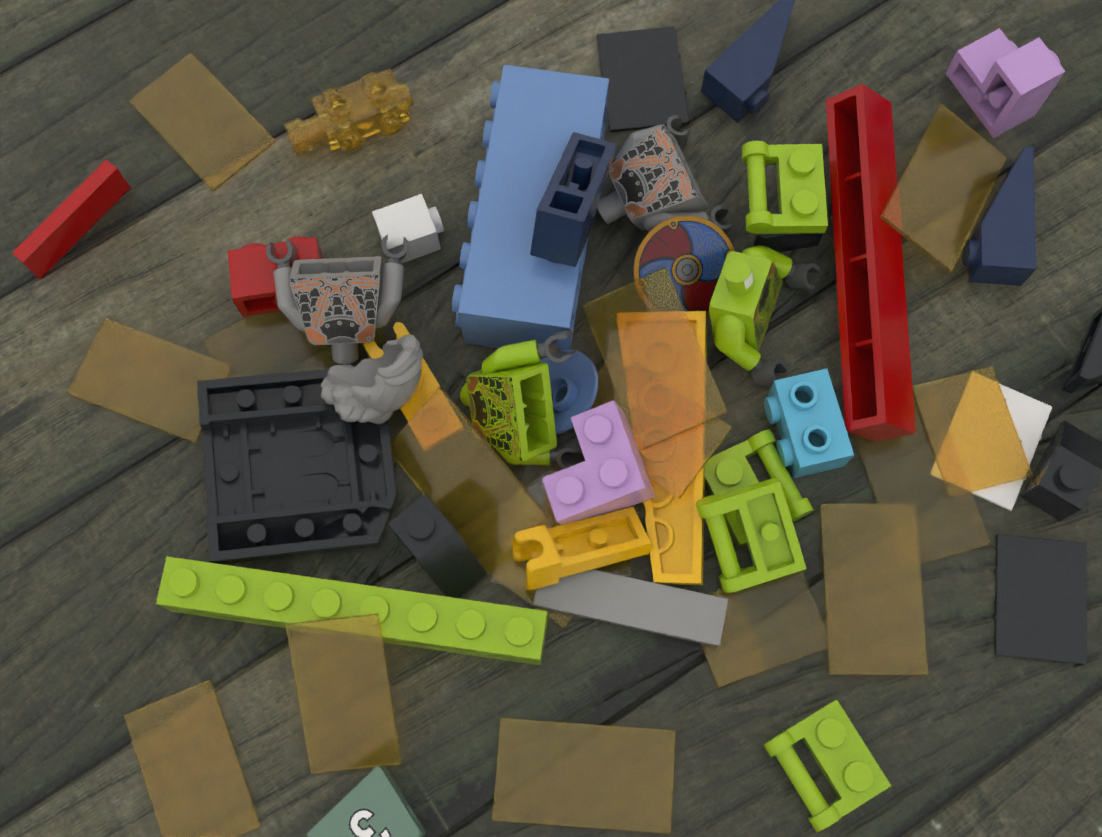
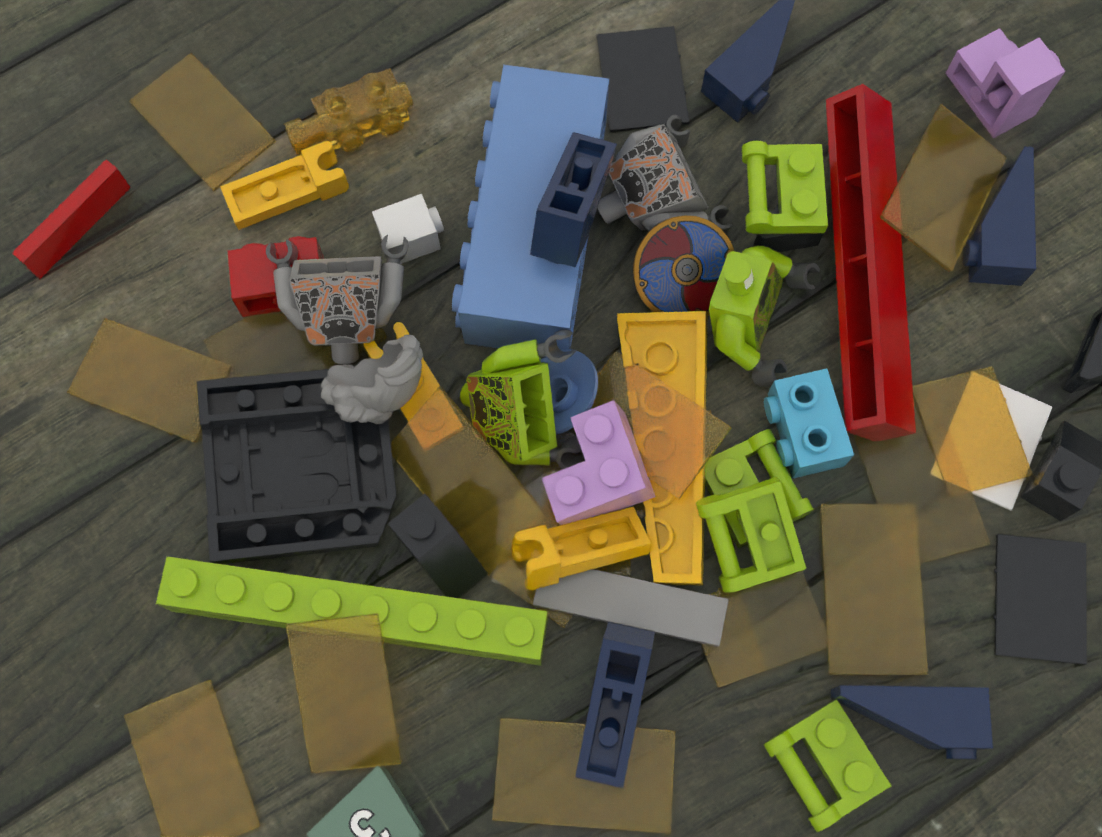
clear yellow piece [583,268,728,450] -> none
none -> yellow plate [220,141,349,230]
none -> dark blue slope [575,622,655,788]
none -> dark blue slope [831,685,993,760]

